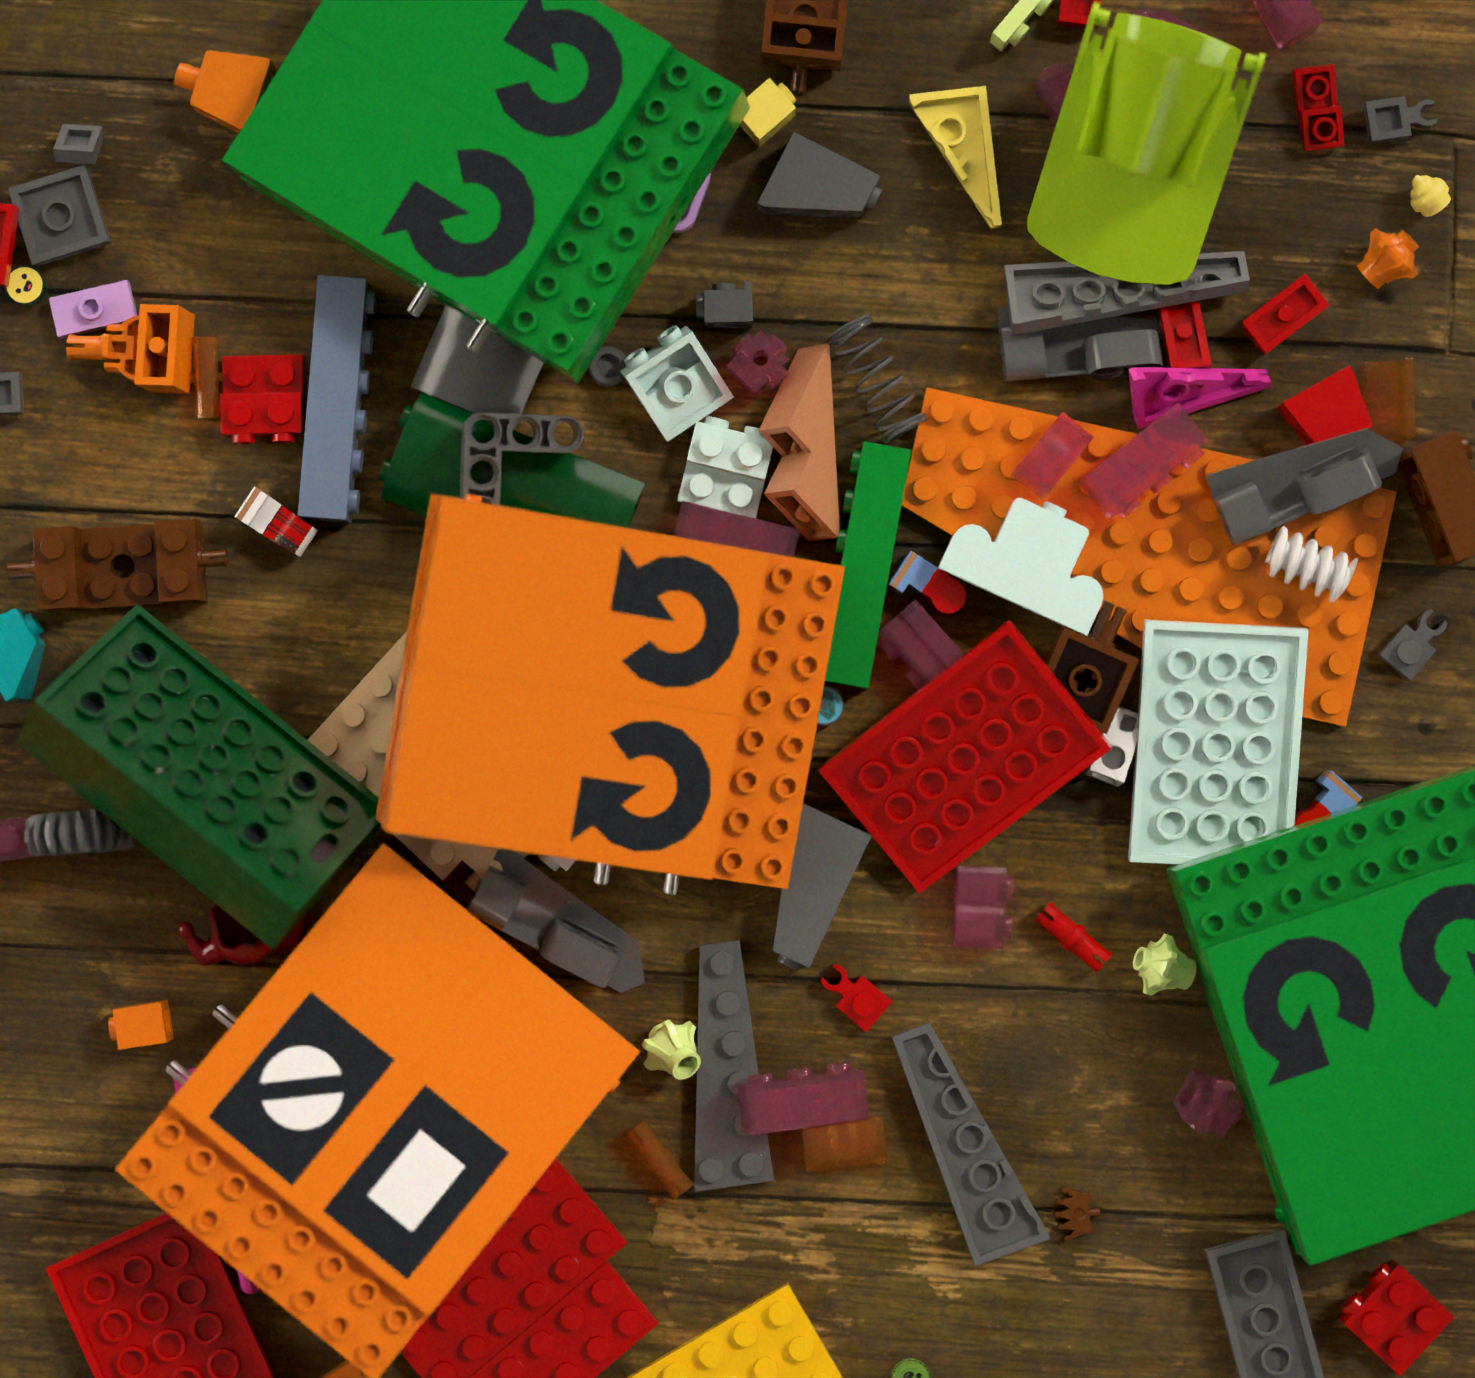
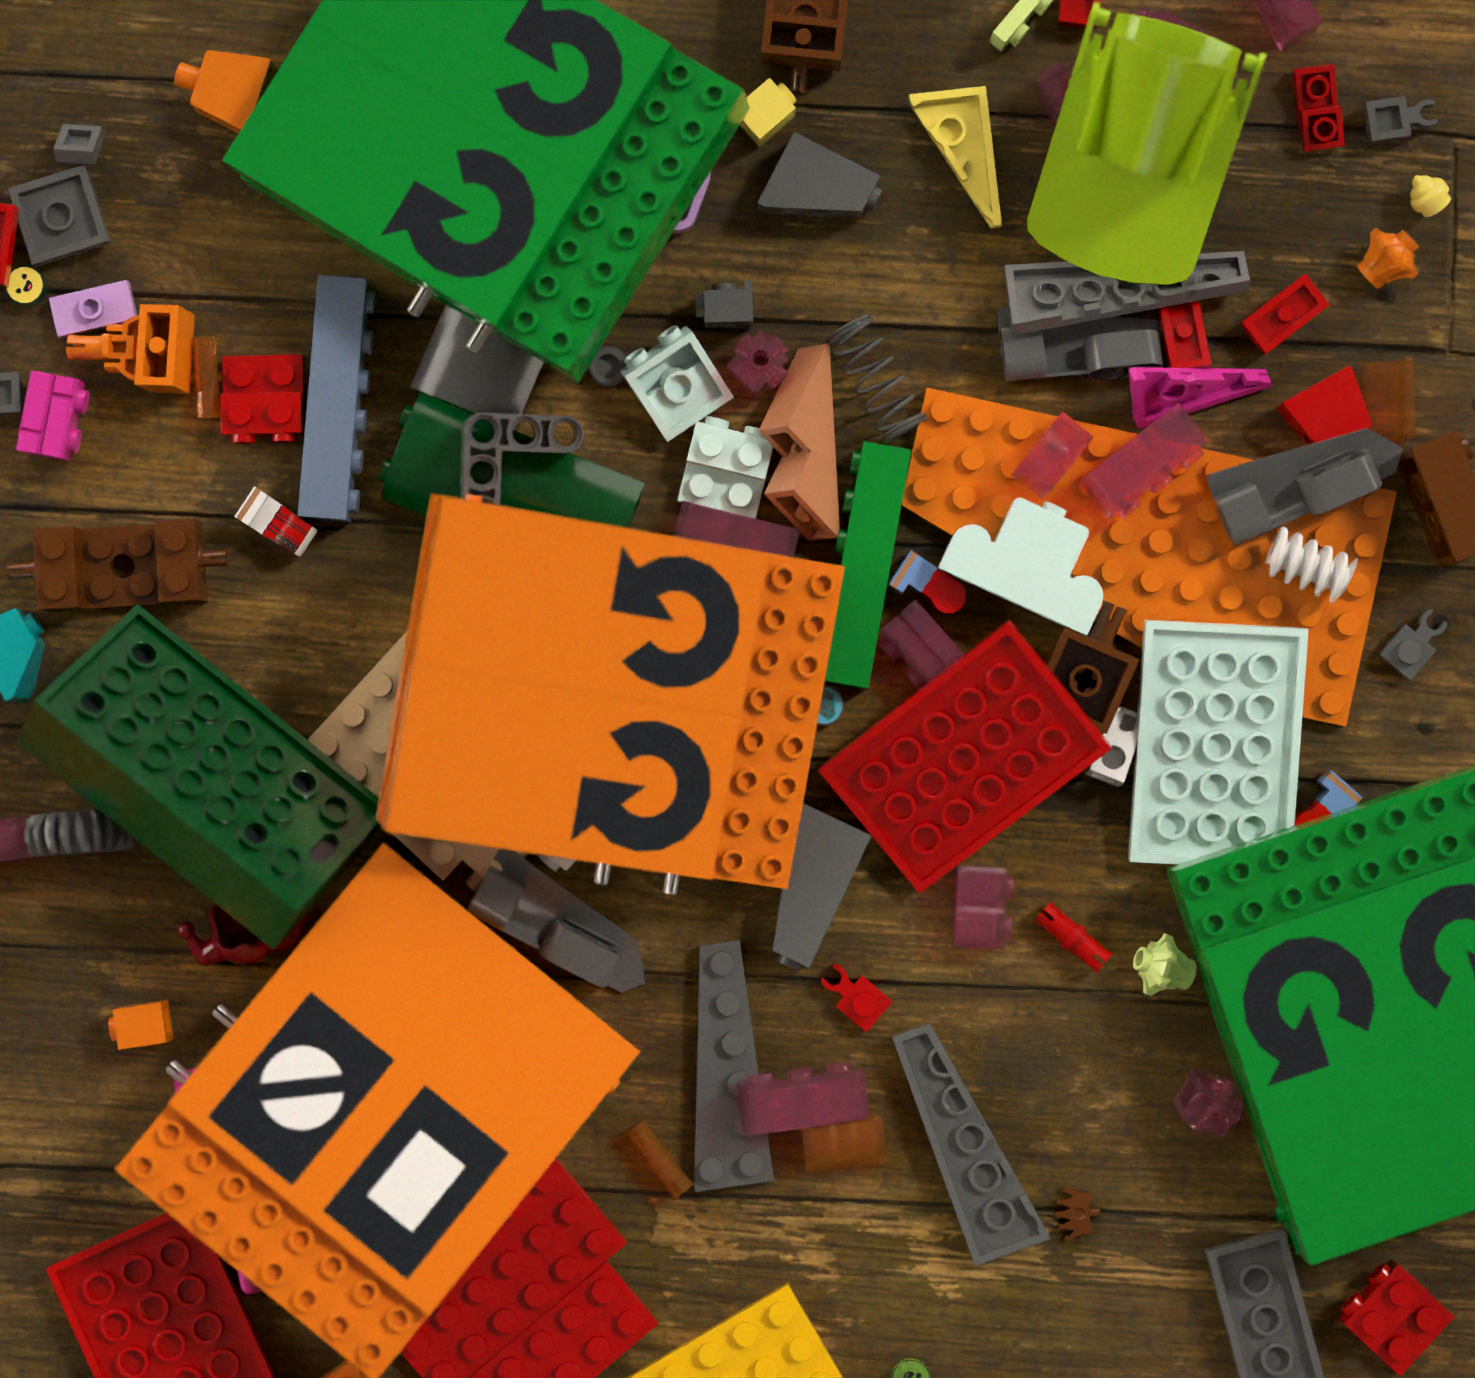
yellowish green rock [642,1019,701,1080] -> none
none -> dark pink brick [15,371,89,462]

